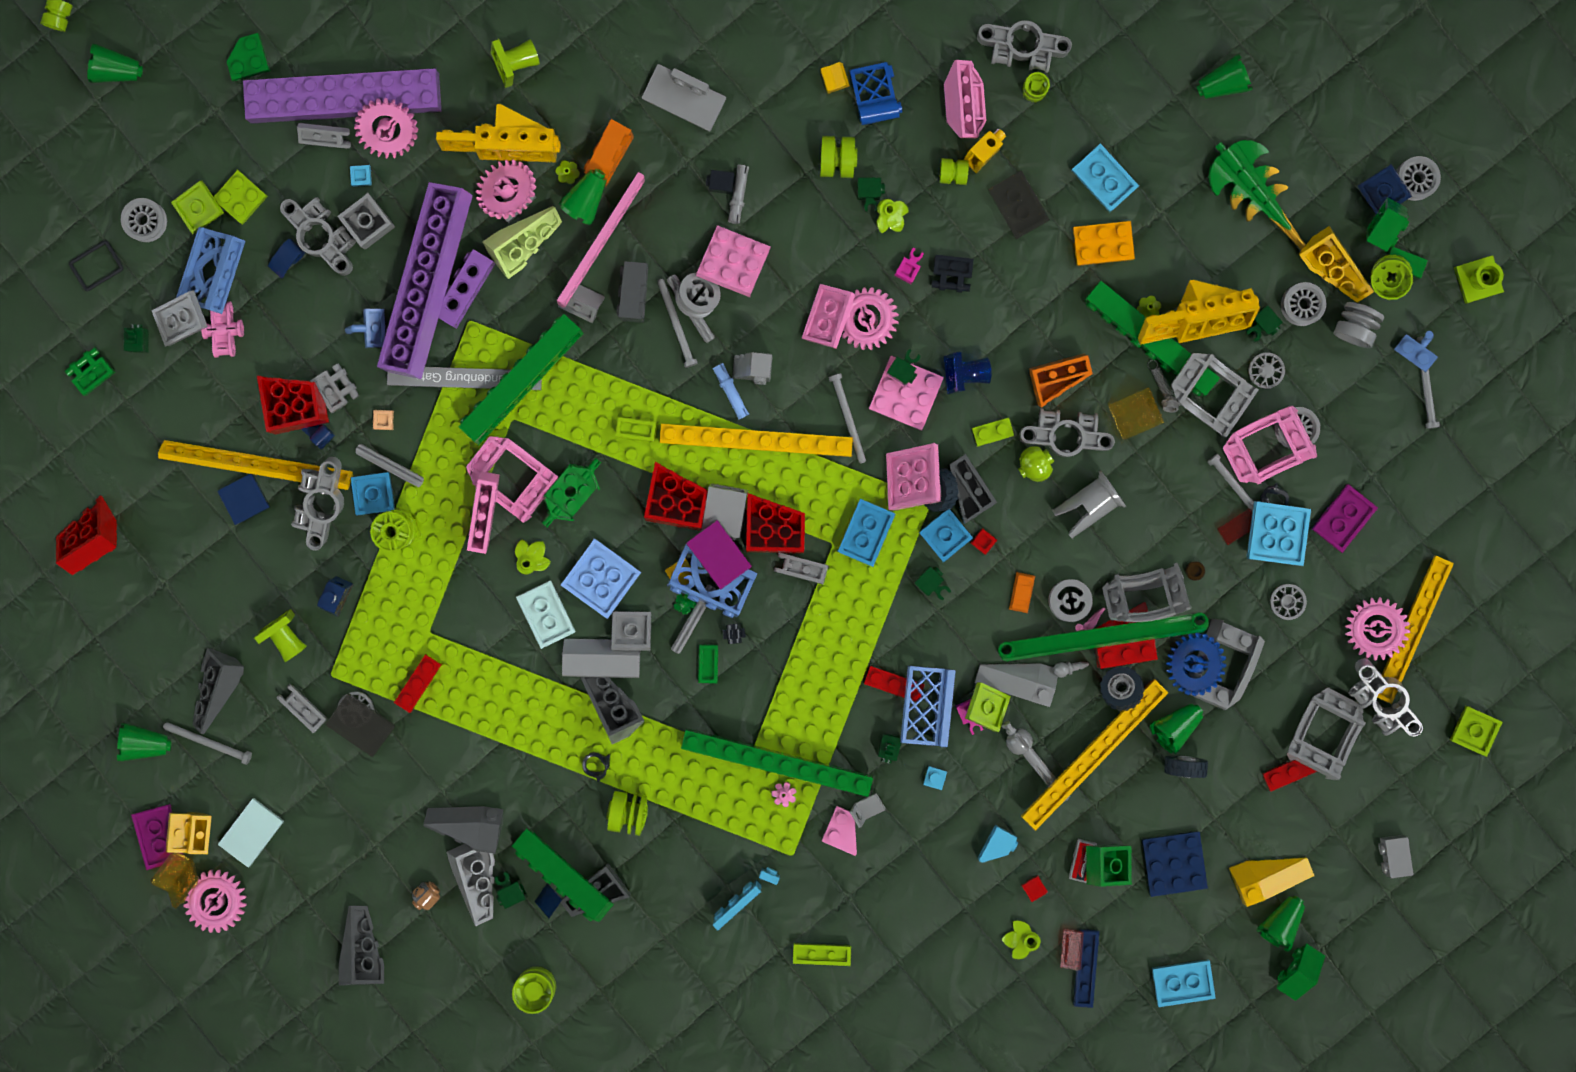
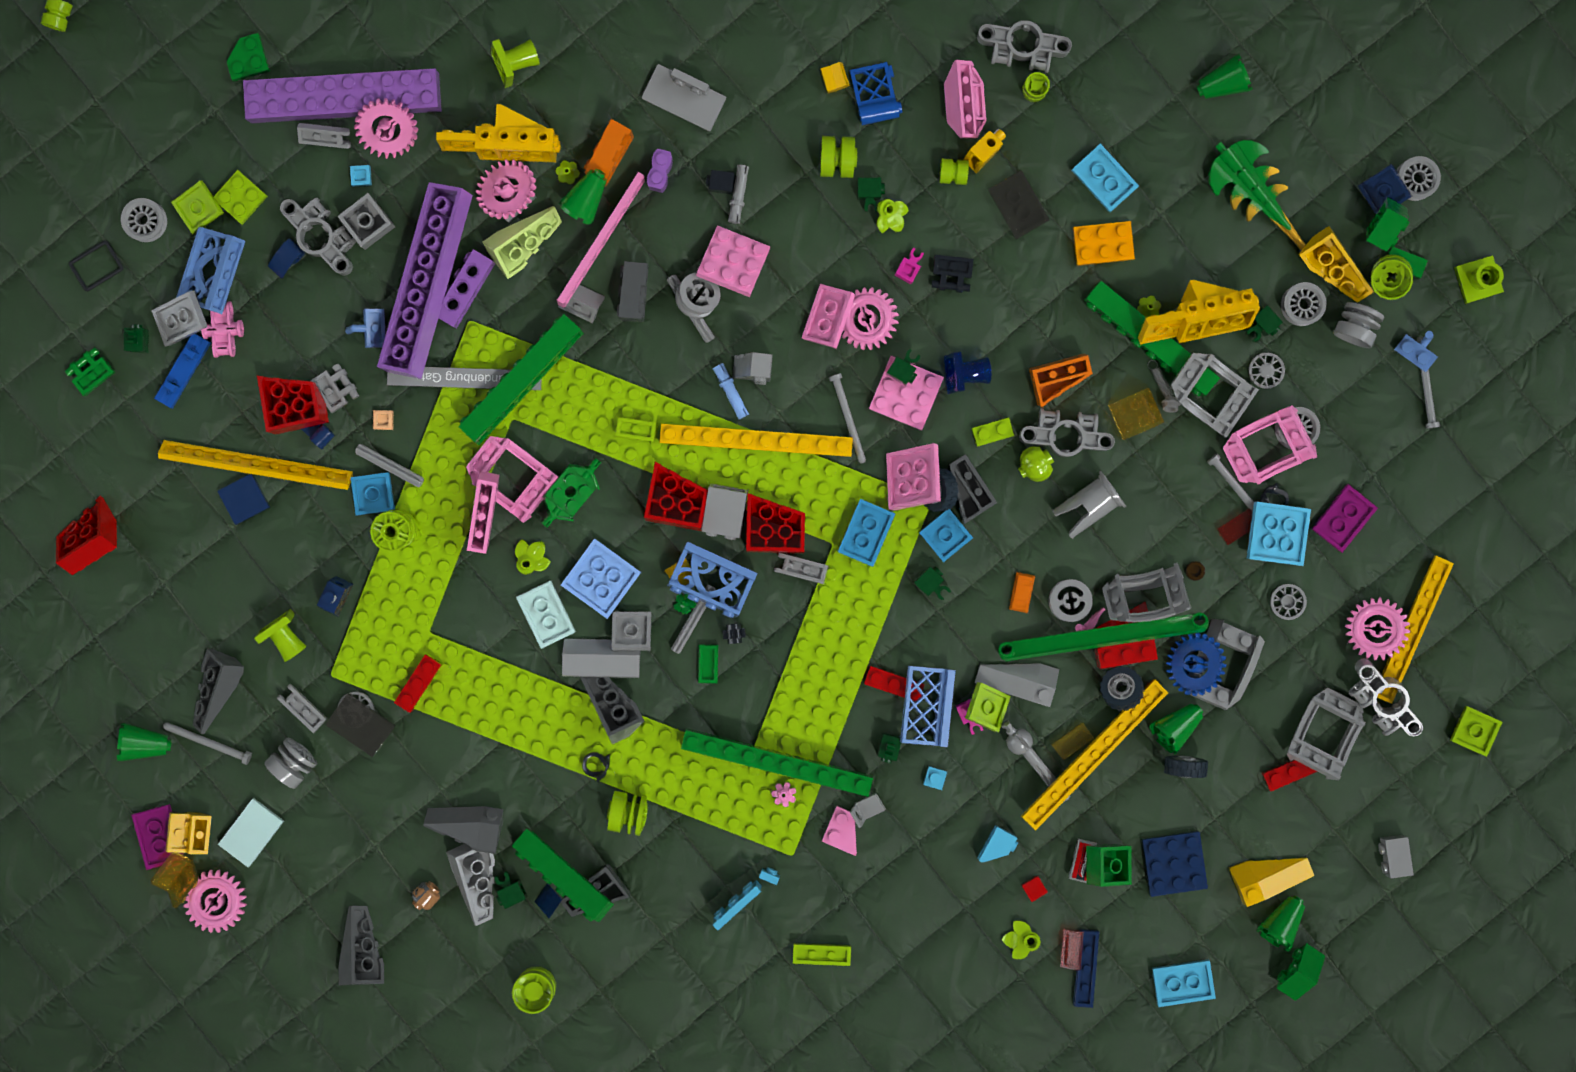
green cone [87,44,143,83] -> none
light grey piece [291,457,344,550] -> none
light grey bar [658,279,698,368] -> none
magenta tile [686,520,752,590] -> none
red tile [970,528,997,555] -> none
light grey bar [1053,661,1089,678] -> none
none -> blue hinge [154,333,211,409]
none -> light grey wheel [264,738,317,789]
none -> medium lavender brick [647,149,673,193]
none -> clear yellow tile [1051,722,1094,761]

